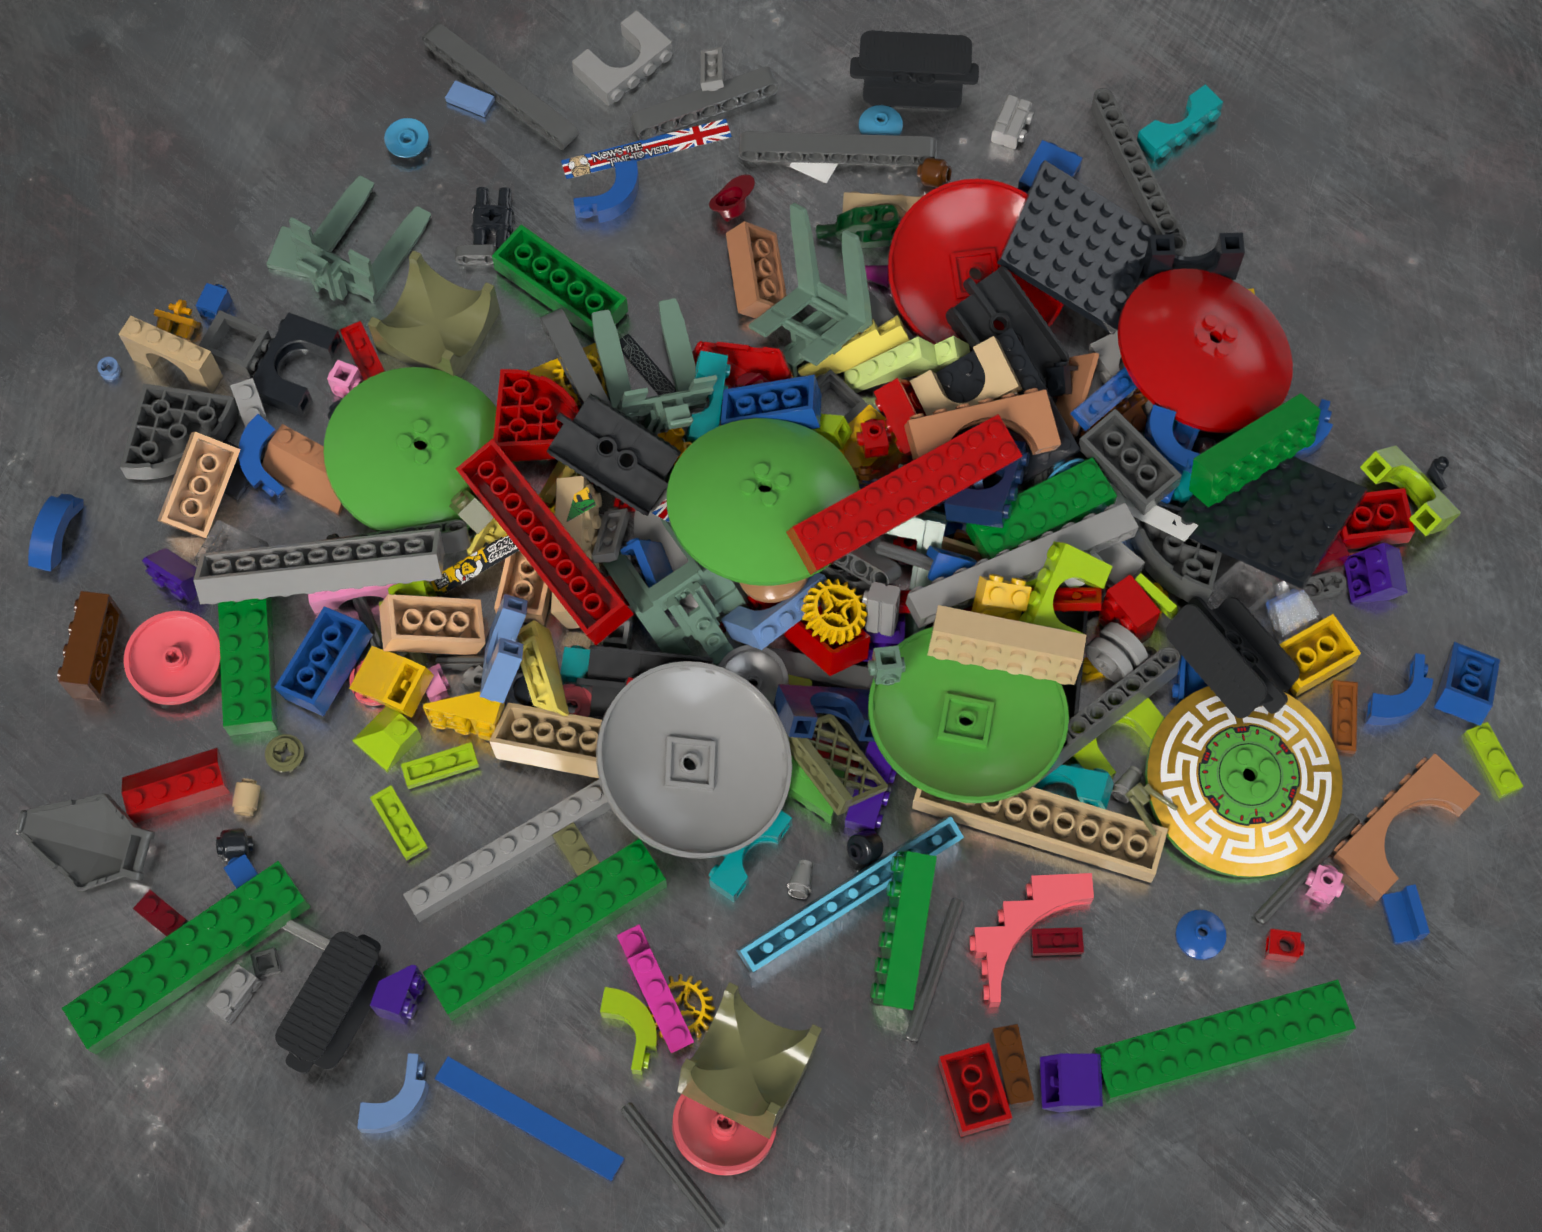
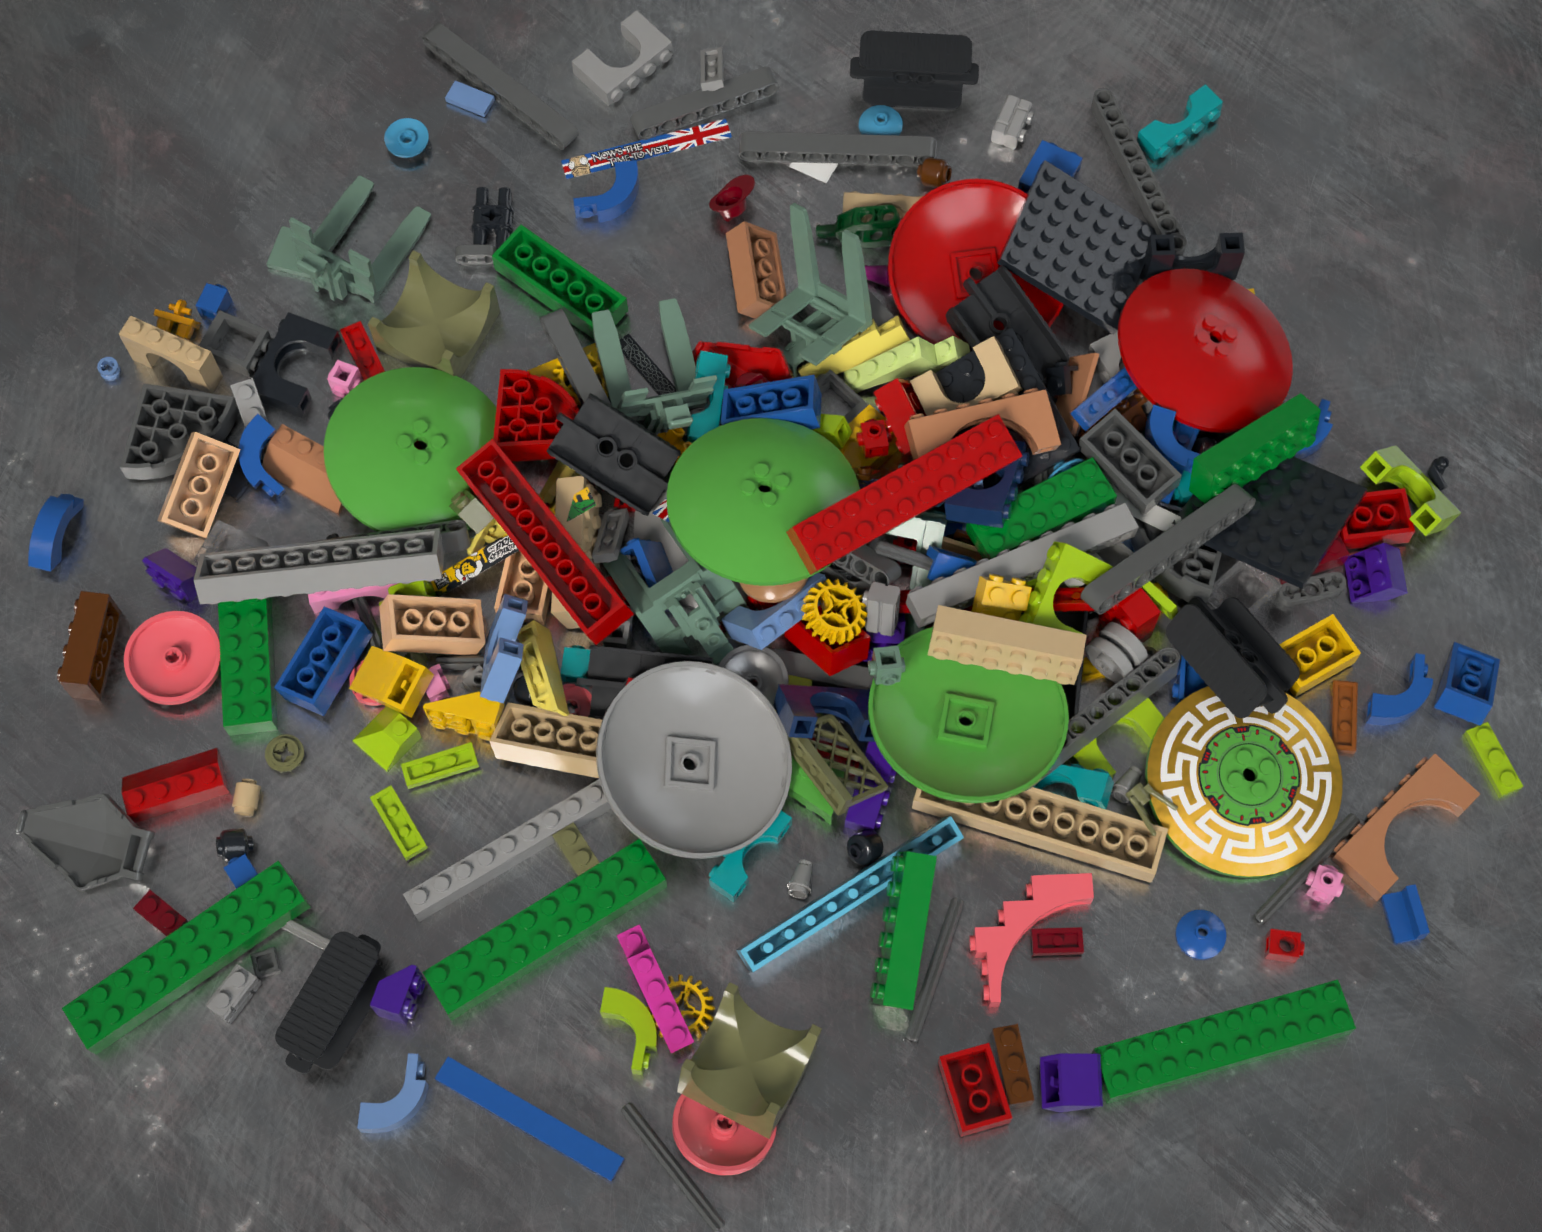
clear torso [1266,580,1323,641] -> none
none -> dark grey beam [1081,484,1256,614]

